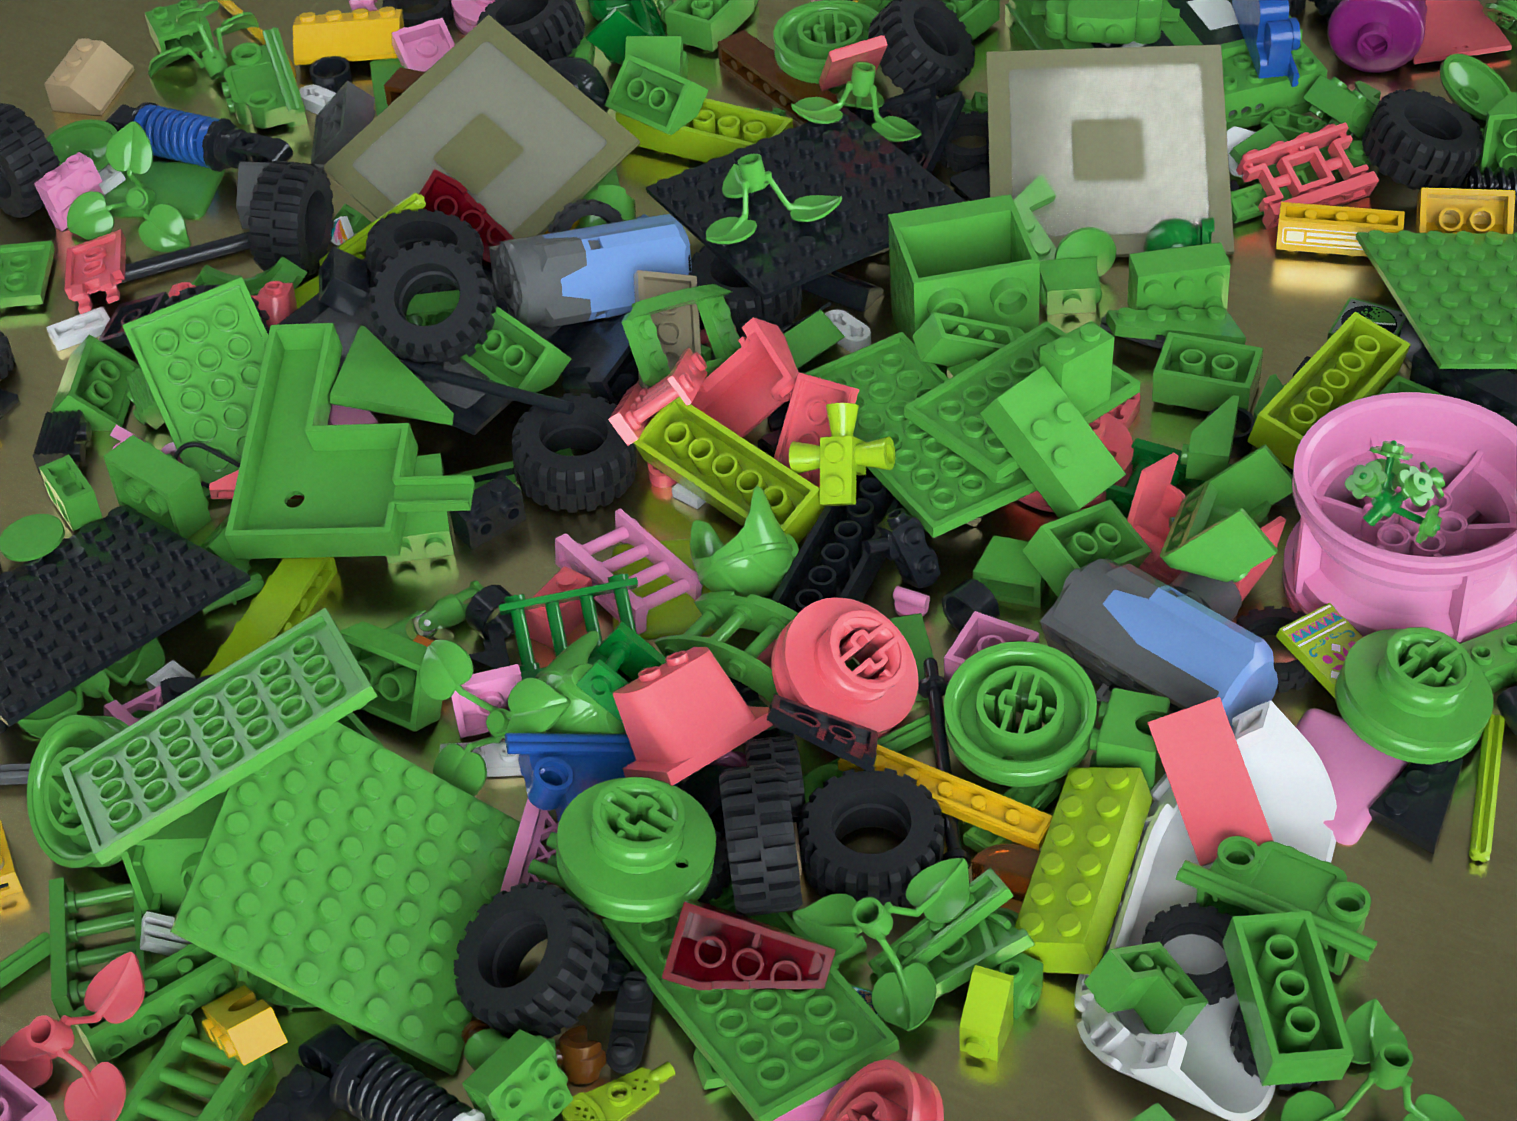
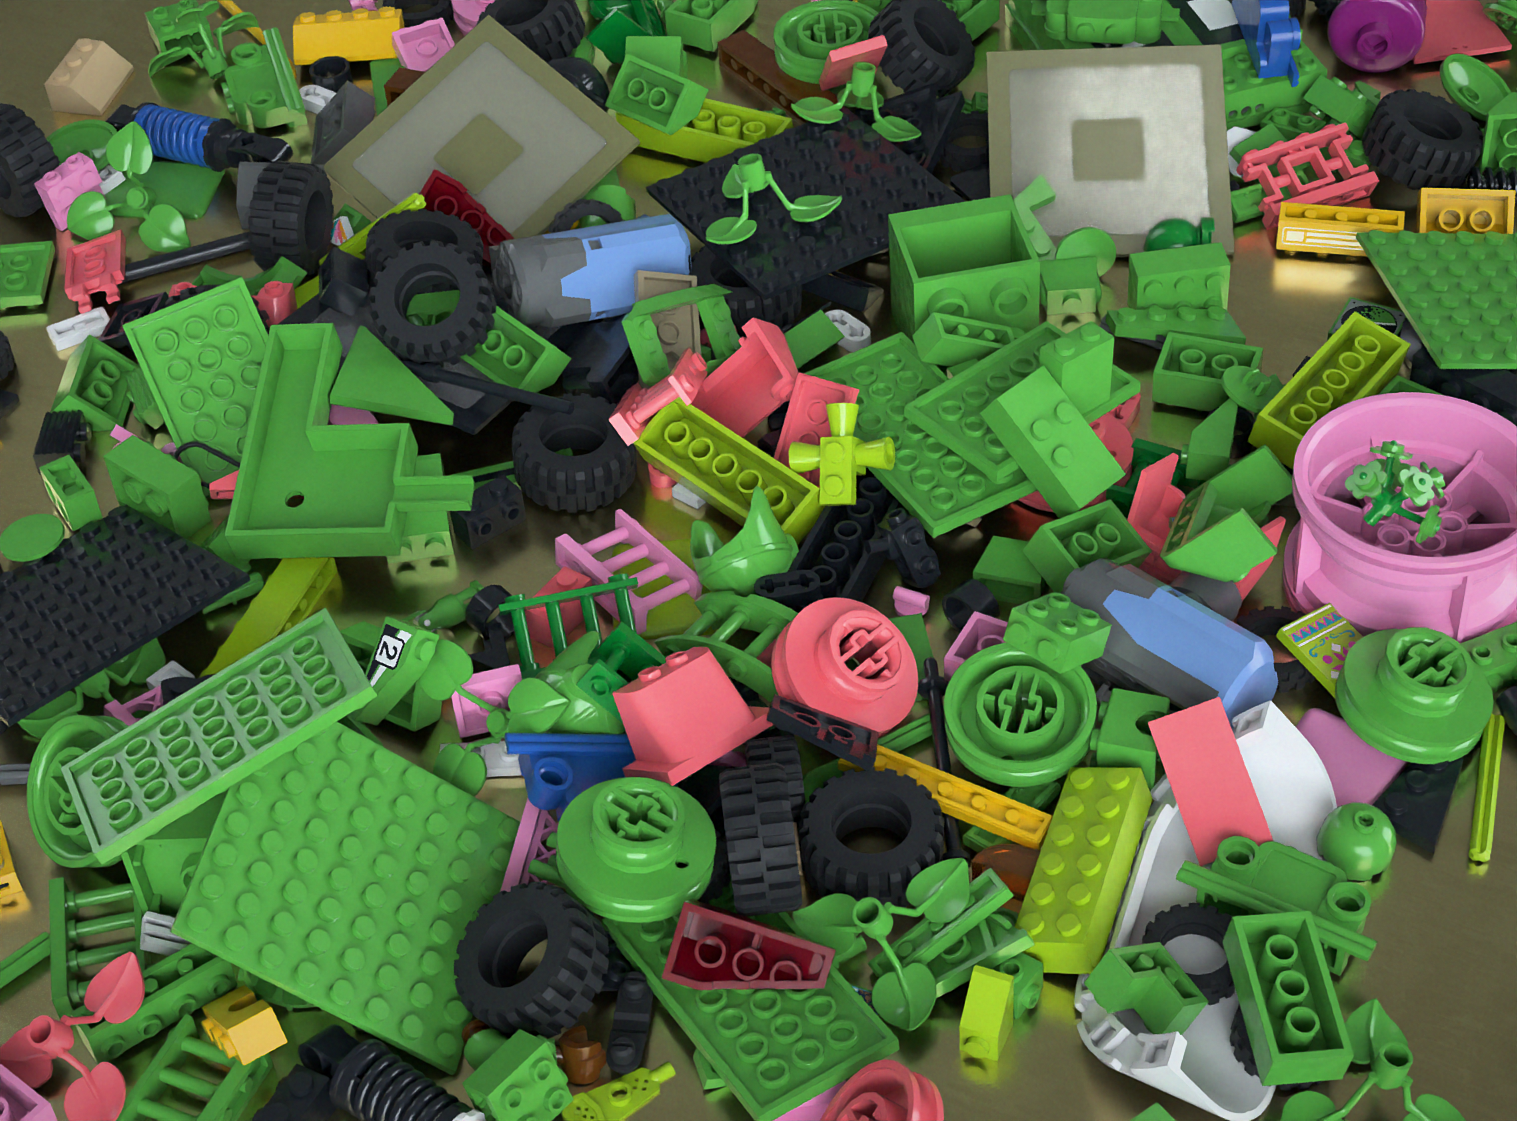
none -> bright green slope [349,616,440,725]
none -> black beam [754,570,821,607]
none -> bright green brick [1003,592,1112,674]
none -> bright green piece [1221,366,1280,413]
none -> bright green cylinder [1316,802,1397,881]

